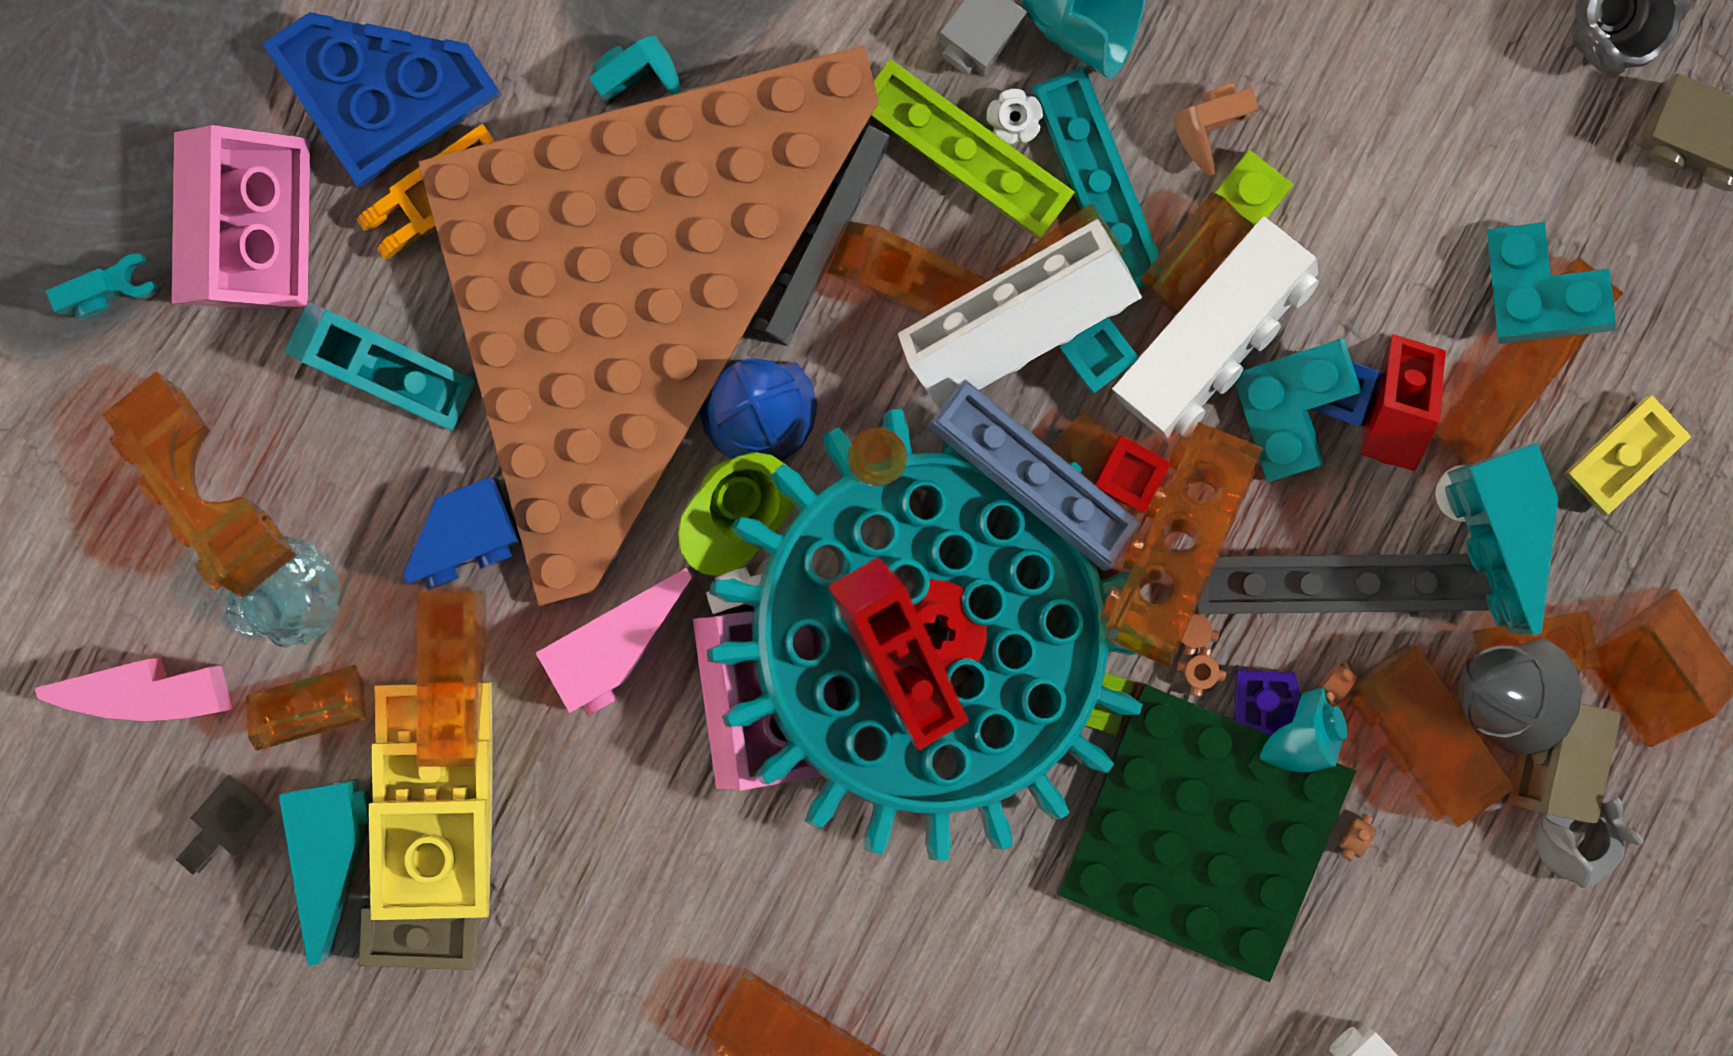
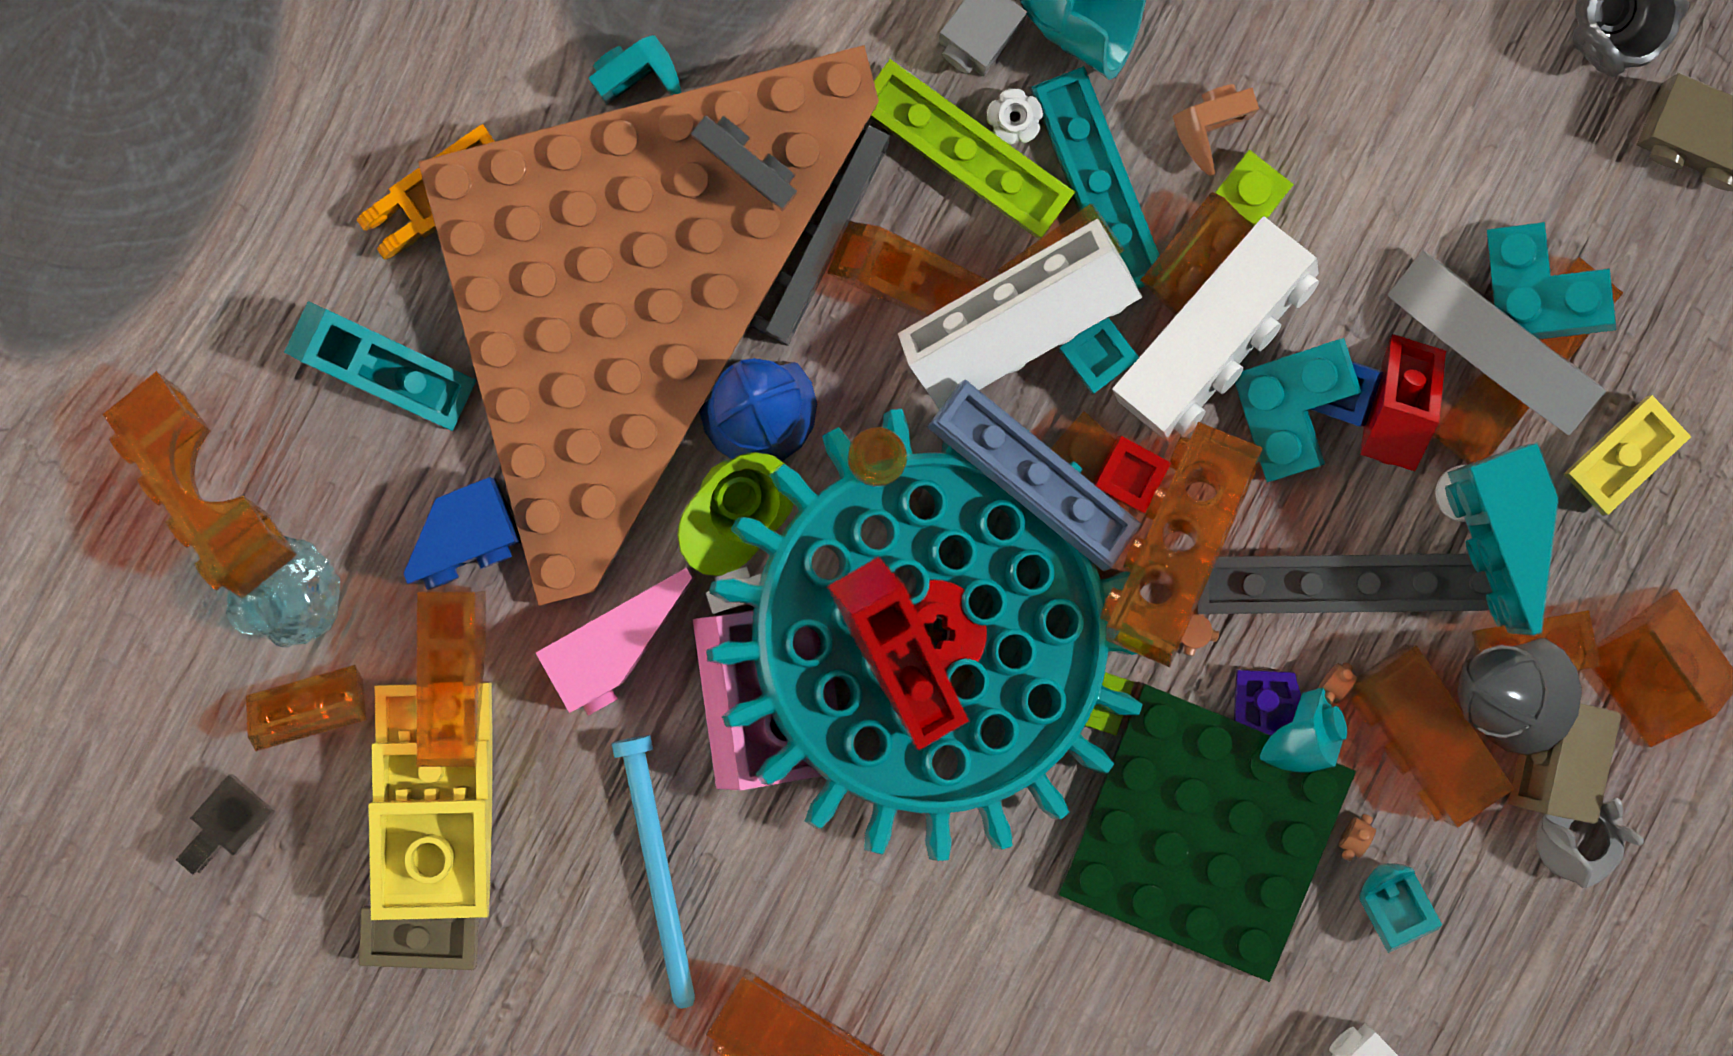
bright pink slope [35,658,233,721] -> none
teal plate [46,254,160,321] -> none
bright pink slope [172,125,310,309] -> none
blue plate [262,12,502,189] -> none
teal slope [279,779,371,966] -> none
nougat piece [1176,647,1226,697] -> none
none -> medium azure bar [611,735,695,1009]
none -> dark grey plate [691,115,797,212]
none -> teal plate [1359,863,1442,953]
none -> light grey slope [1387,250,1607,436]

